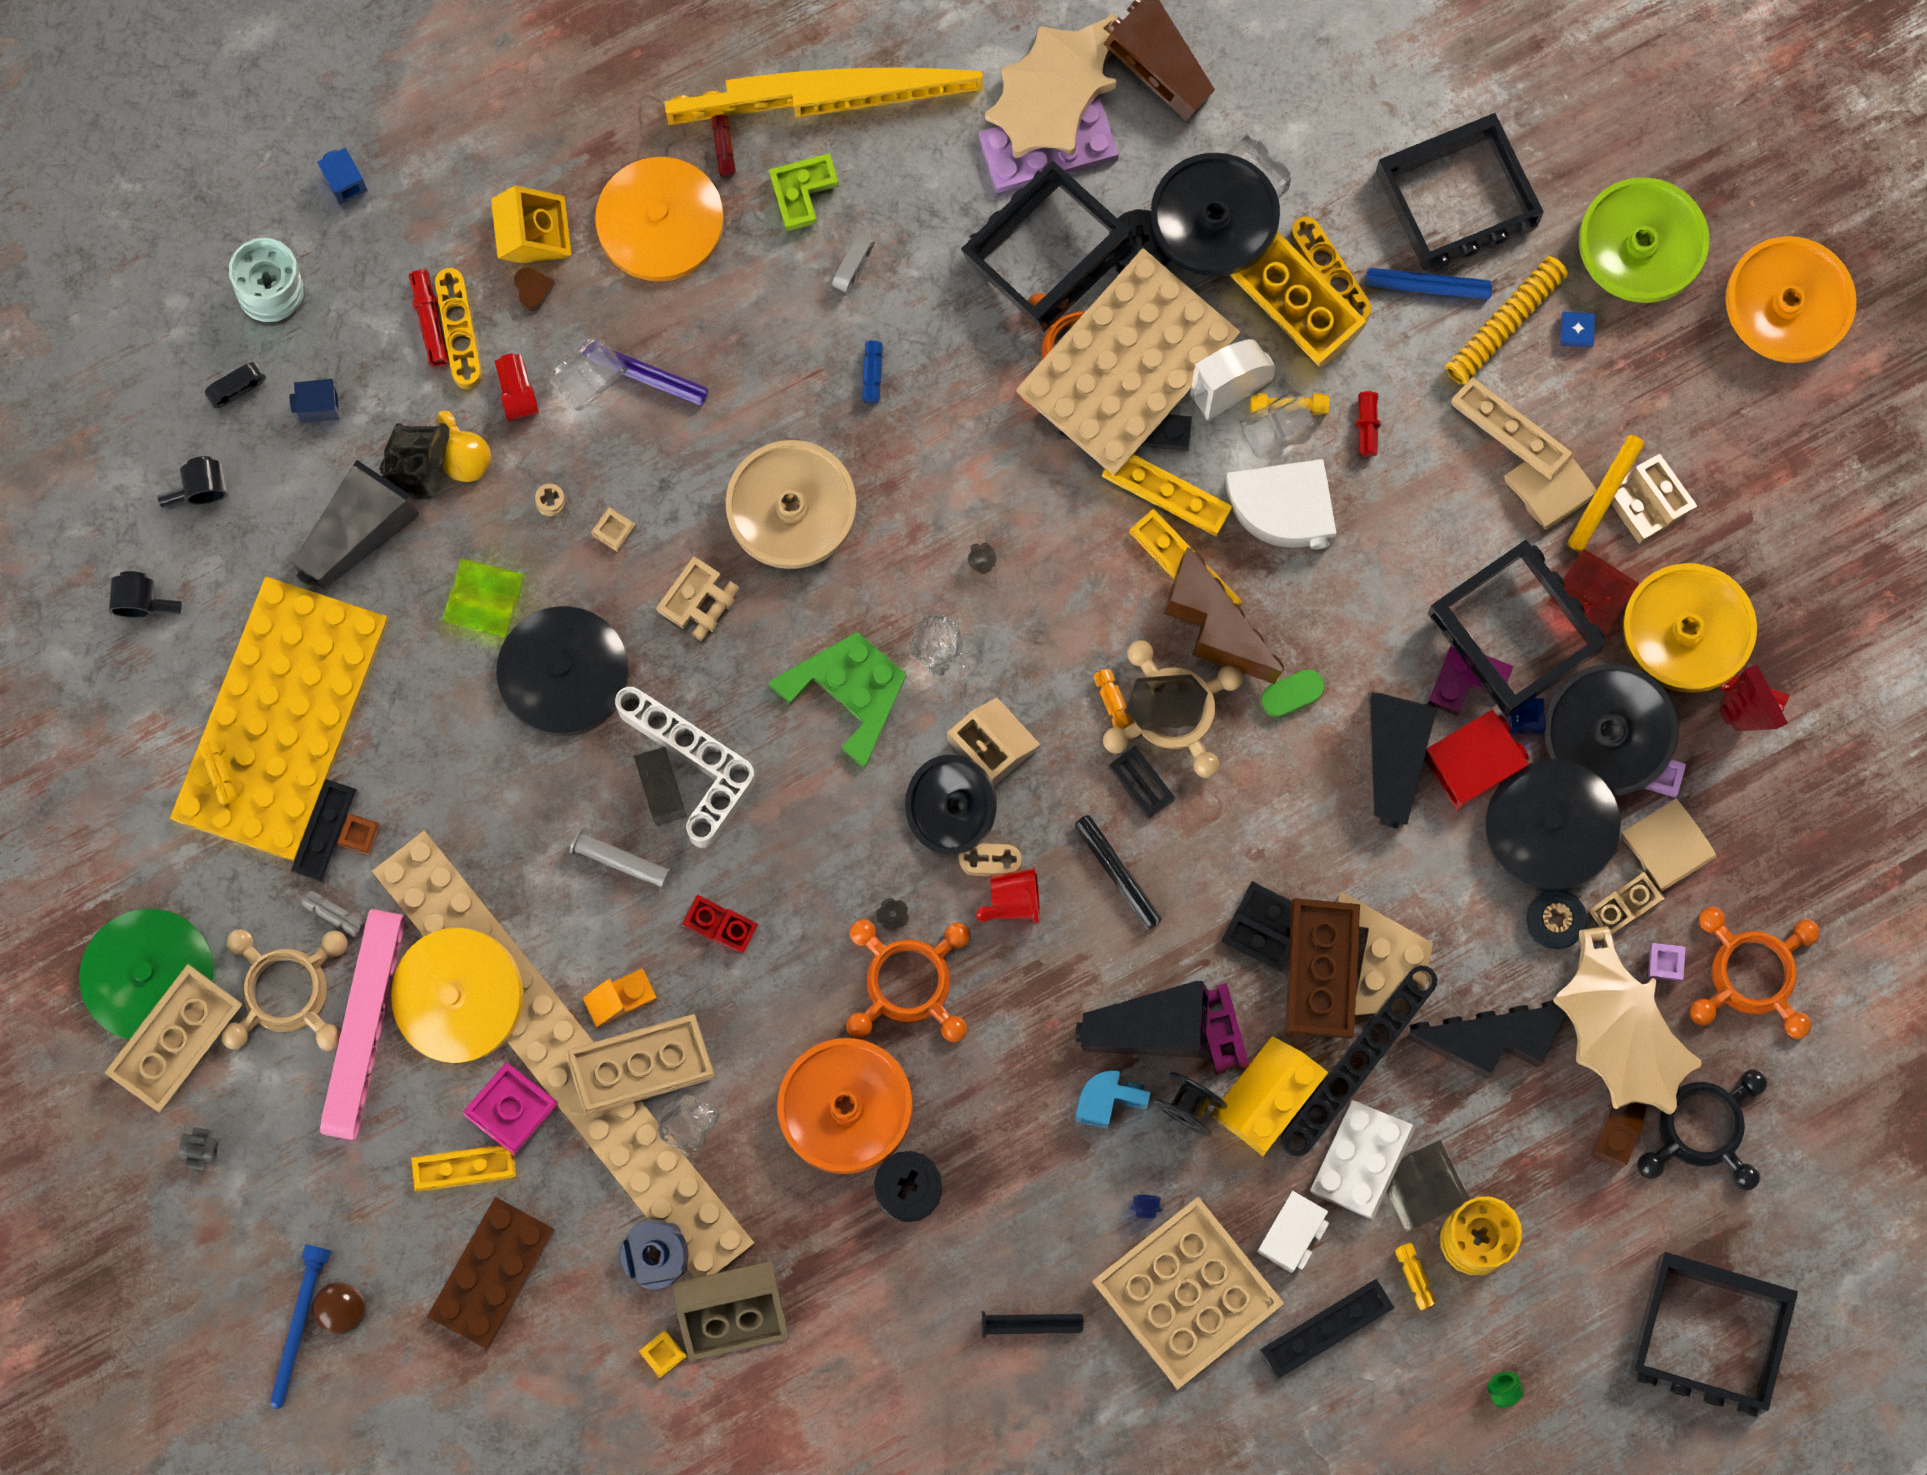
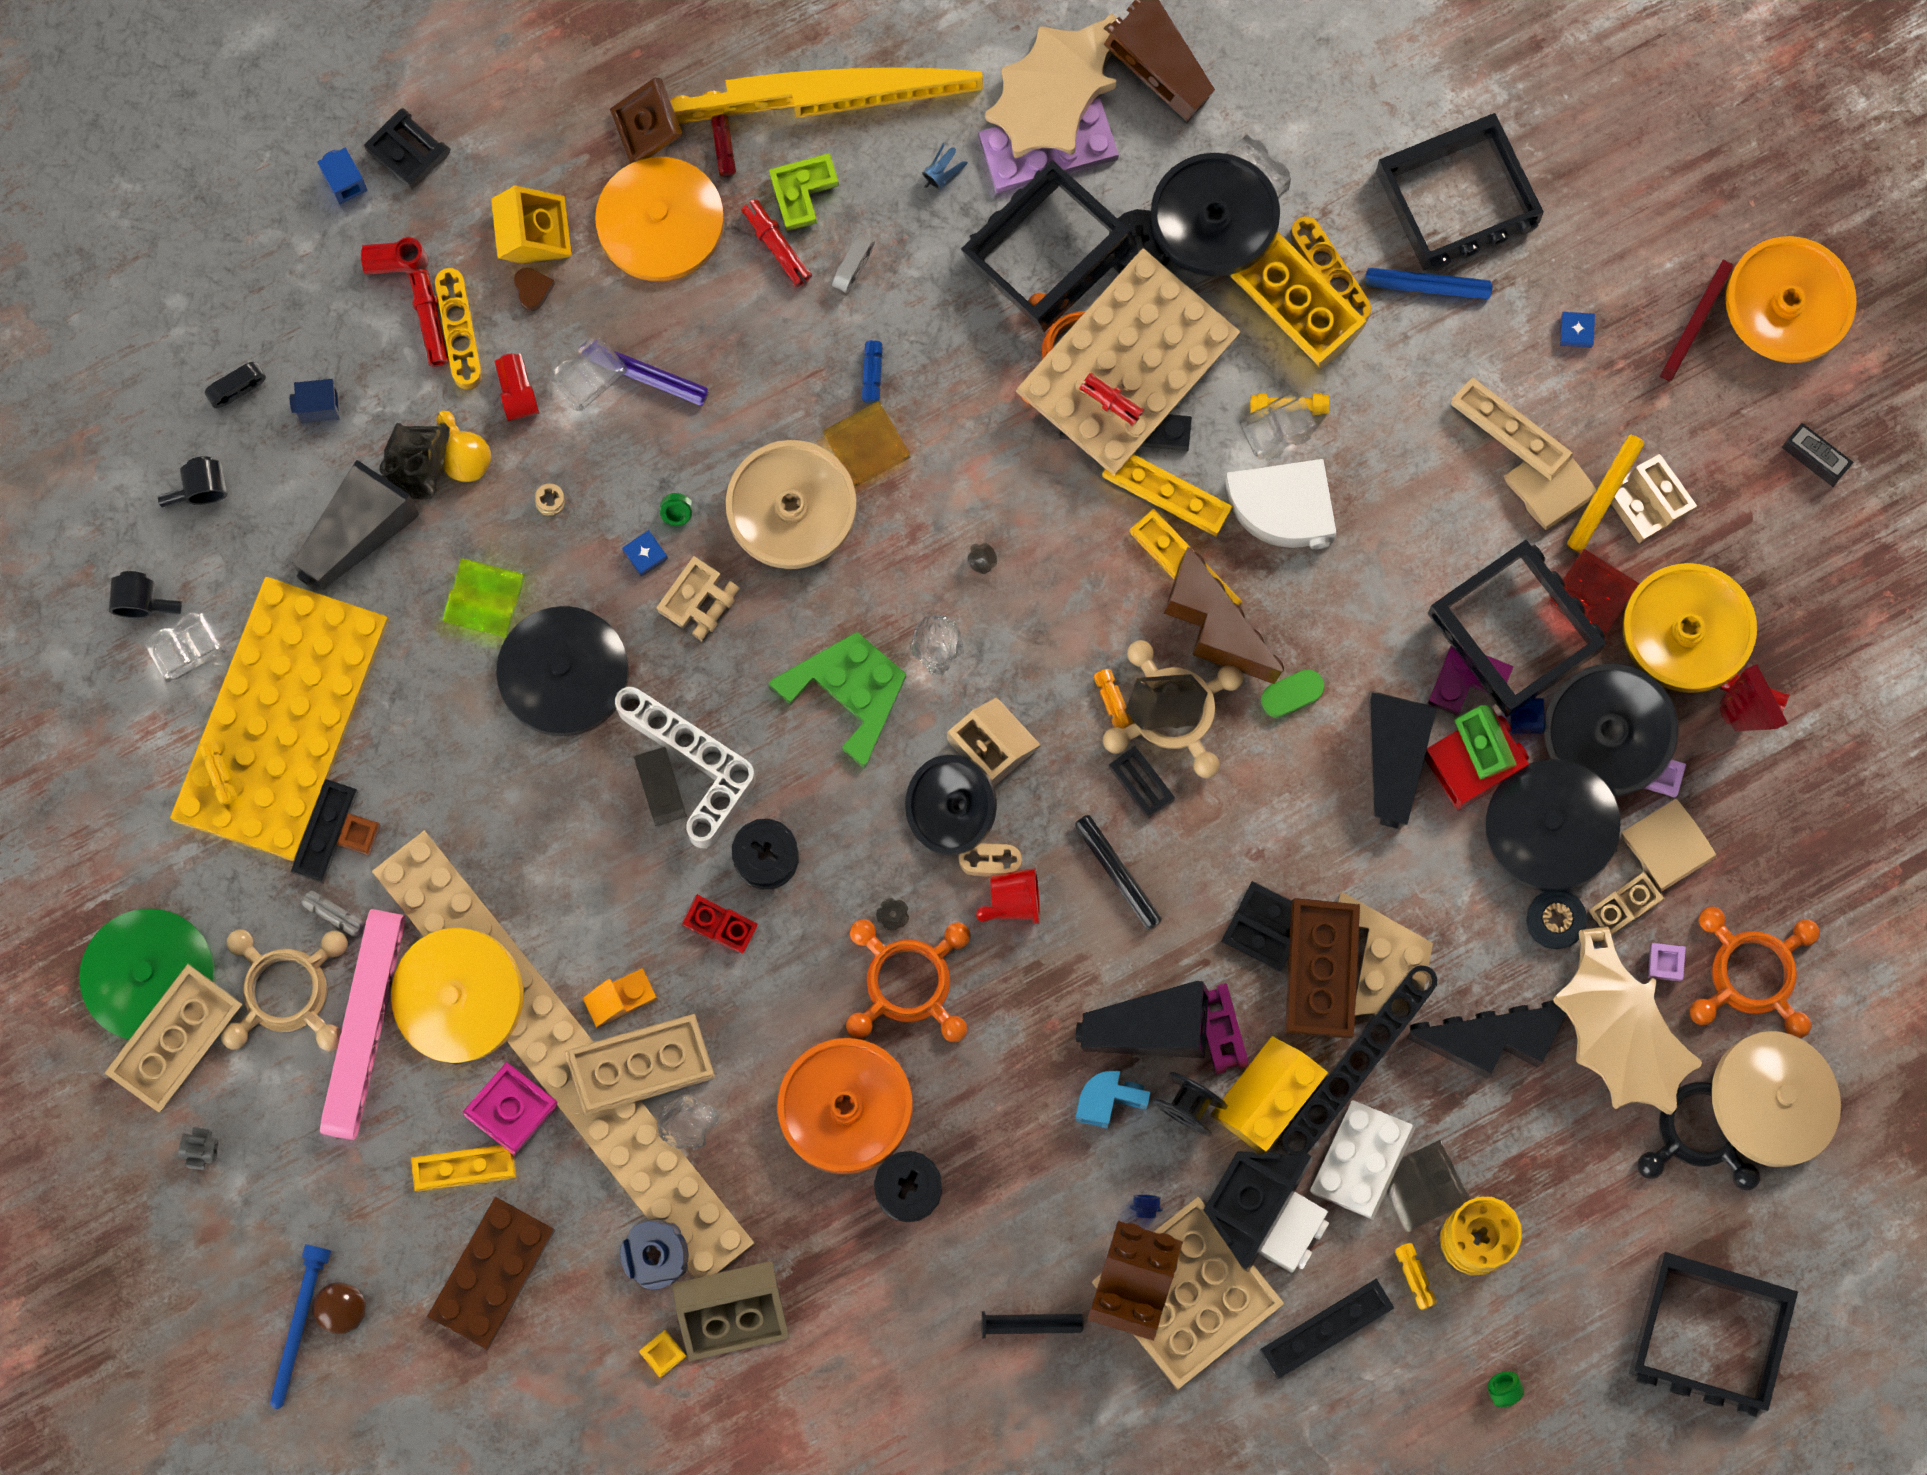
light aqua wheel [229,238,304,322] -> none
light grey pin [569,829,670,889] -> none
tan tile [590,507,637,553] -> none
white brick [1190,339,1275,421] -> none
red axle [1355,391,1381,457] -> none
yellow piece [1445,256,1568,385] -> none
lime dish [1579,177,1710,303] -> none
reddish brown slope [1590,1101,1646,1169] -> none
none -> clear brick [145,613,225,683]
none -> red piece [361,237,429,275]
none -> black plate [364,108,451,190]
none -> reddish brown tile [610,77,683,164]
none -> blue tile [622,530,668,576]
none -> green tile [660,493,692,526]
none -> black piece [732,819,799,890]
none -> red pin [741,199,812,287]
none -> clear yellow tile [822,401,911,488]
none -> flat silver piece [922,143,968,190]
none -> red pin [1079,372,1145,427]
none -> reddish brown bracket [1088,1221,1183,1341]
none -> black wing [1204,1151,1313,1272]
none -> bright green slope [1454,705,1517,780]
none -> dark red tile [1660,259,1733,382]
none -> tan dish [1712,1031,1841,1167]
none -> slope [1782,423,1854,487]

